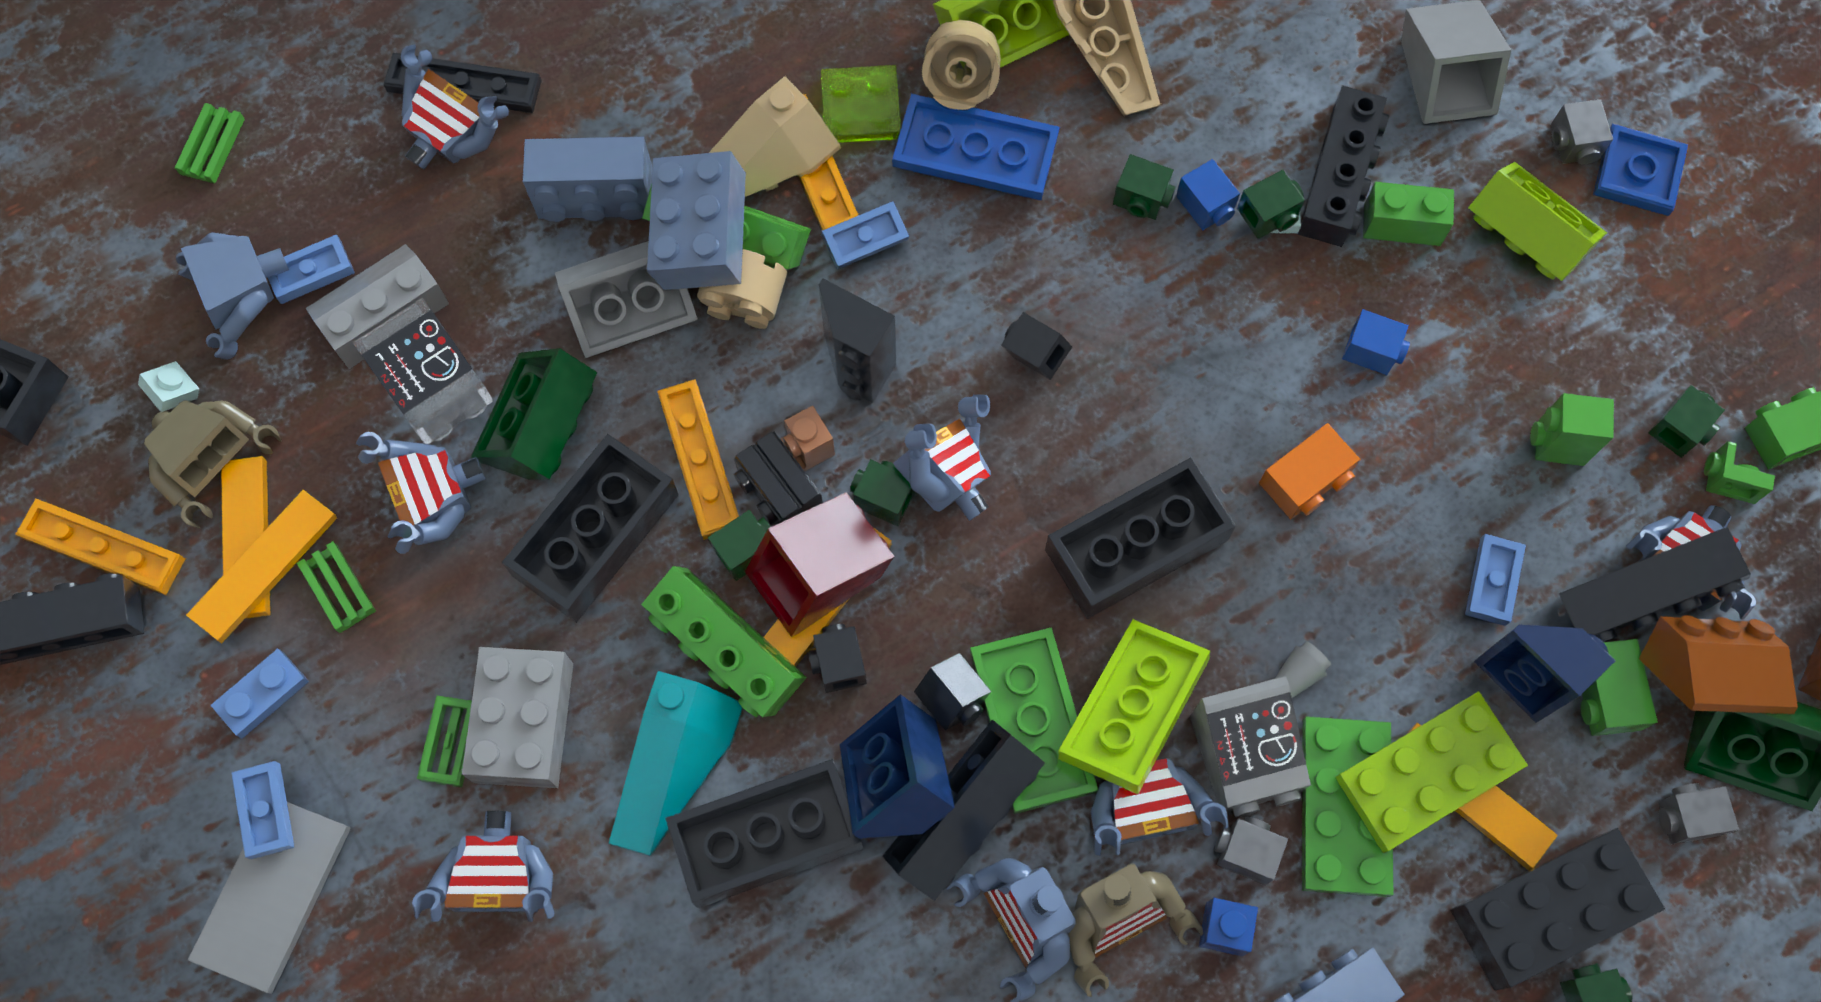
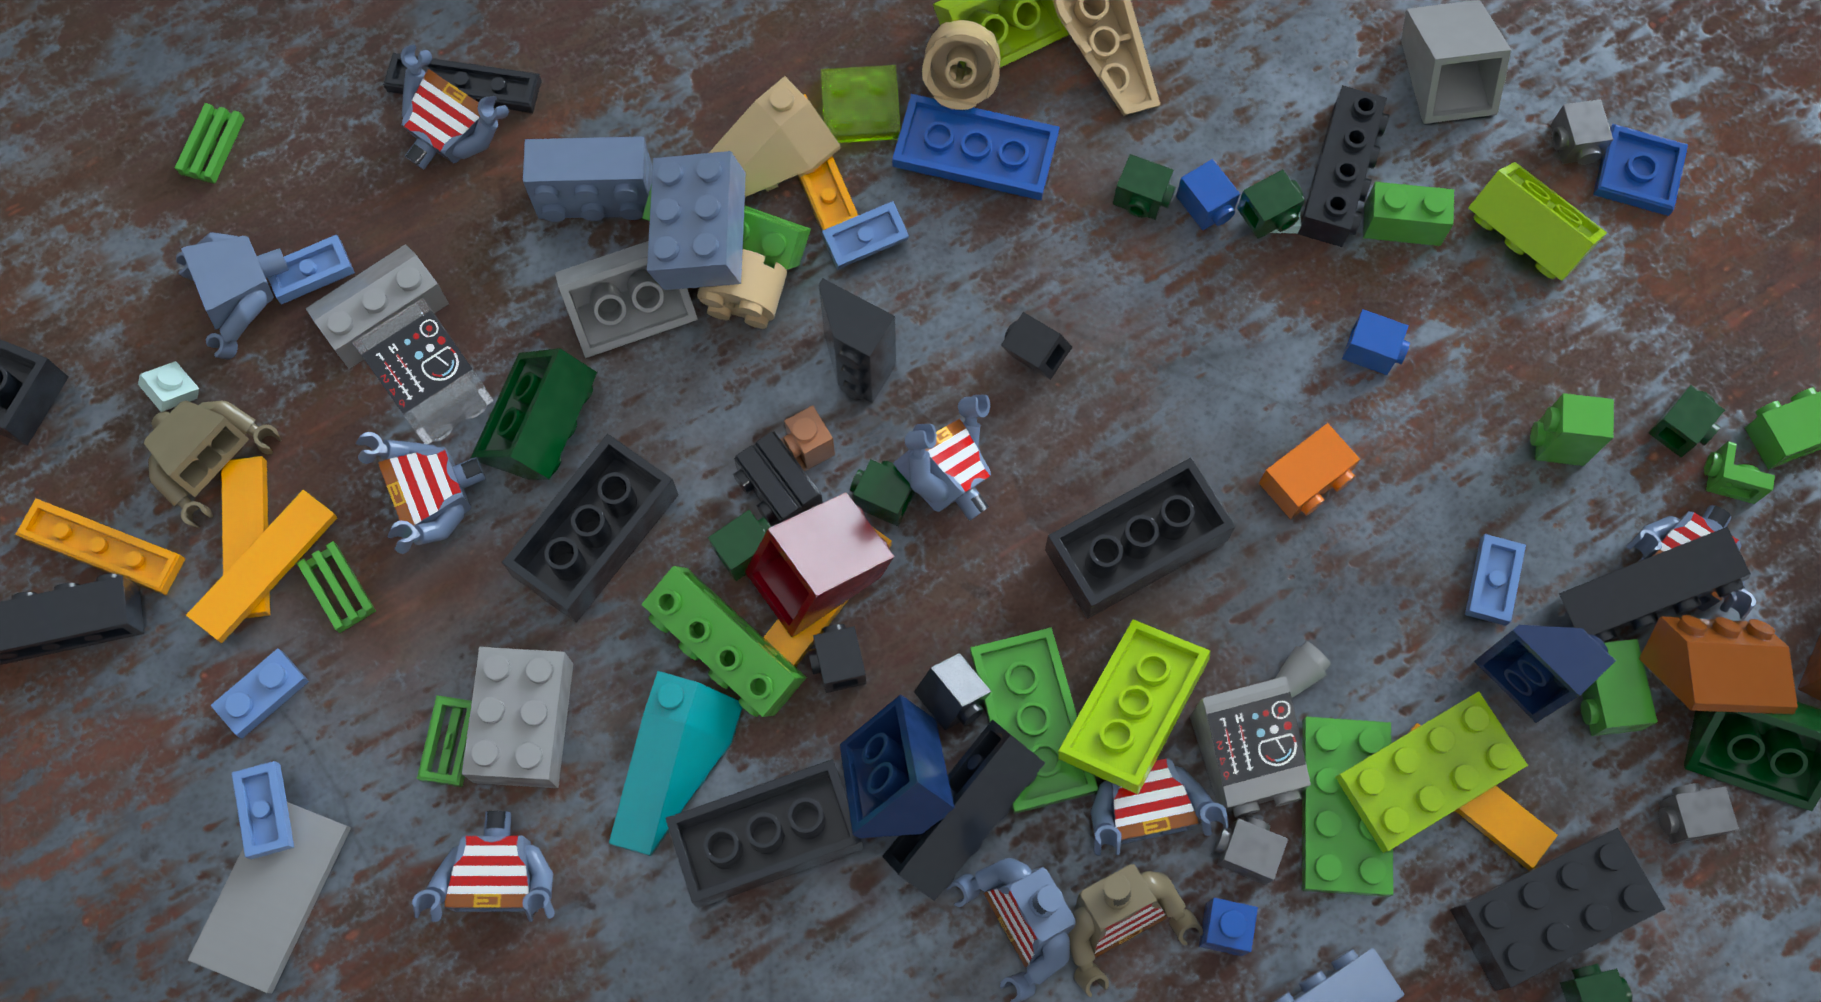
light orange tile [657,379,739,540] -> none

